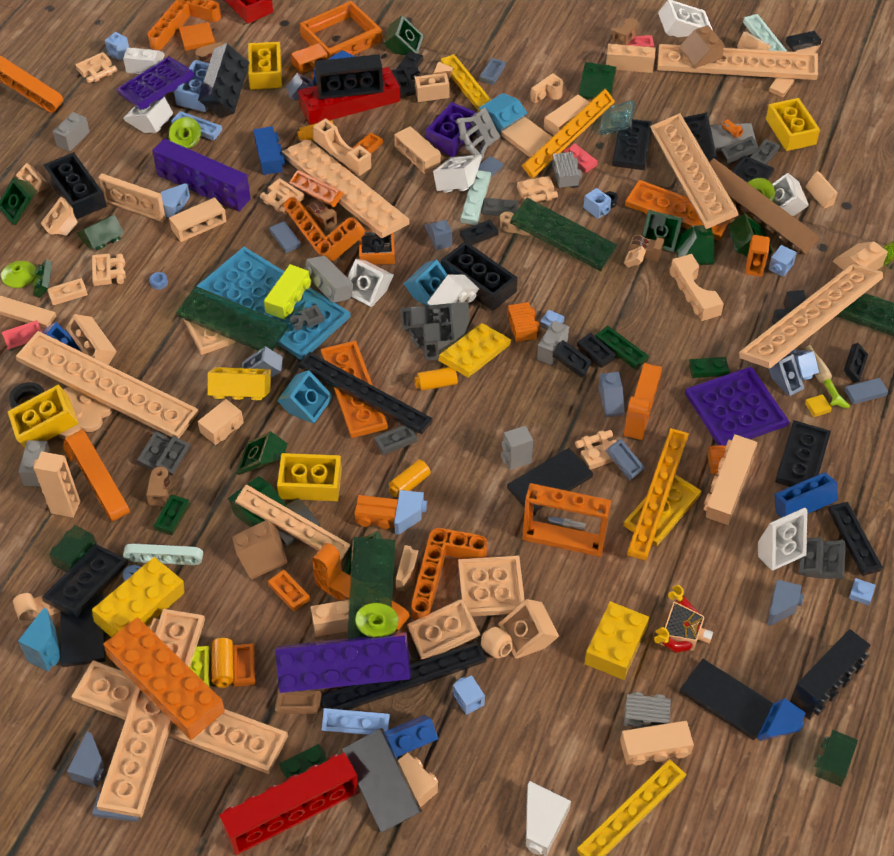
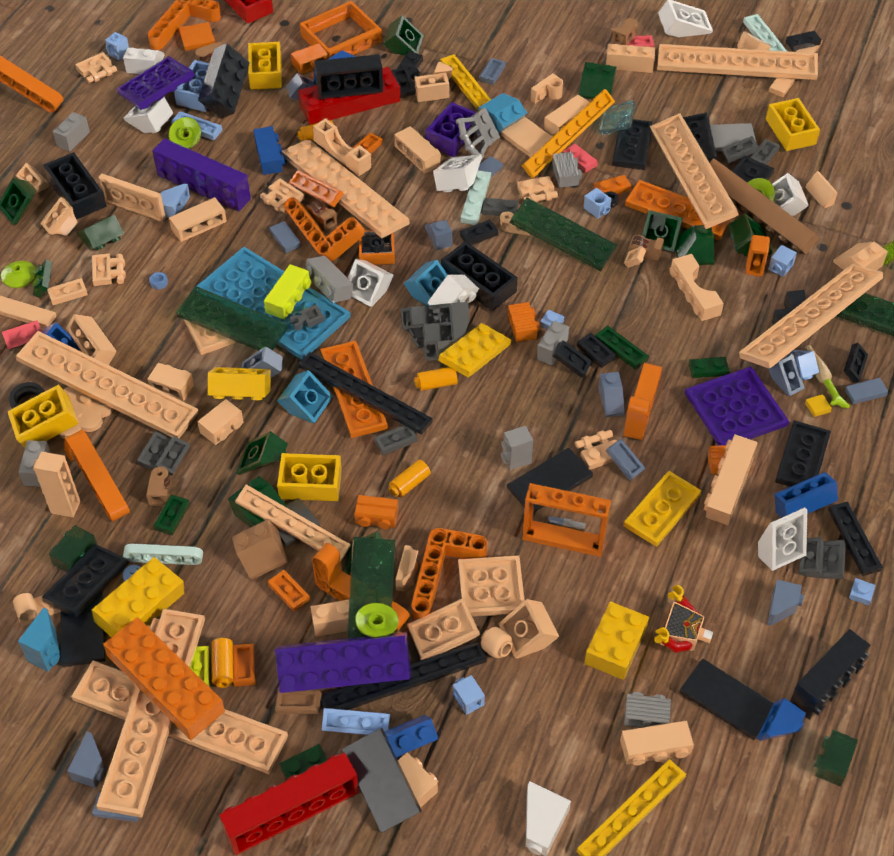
light blue slope [394,490,427,535] -> none
light orange tile [627,428,689,561] -> none
medium nougat slope [679,25,724,68] -> none
orange pin [722,119,744,138] -> none
none -> light nougat brick [148,363,194,401]
none -> orange plate [593,175,632,194]

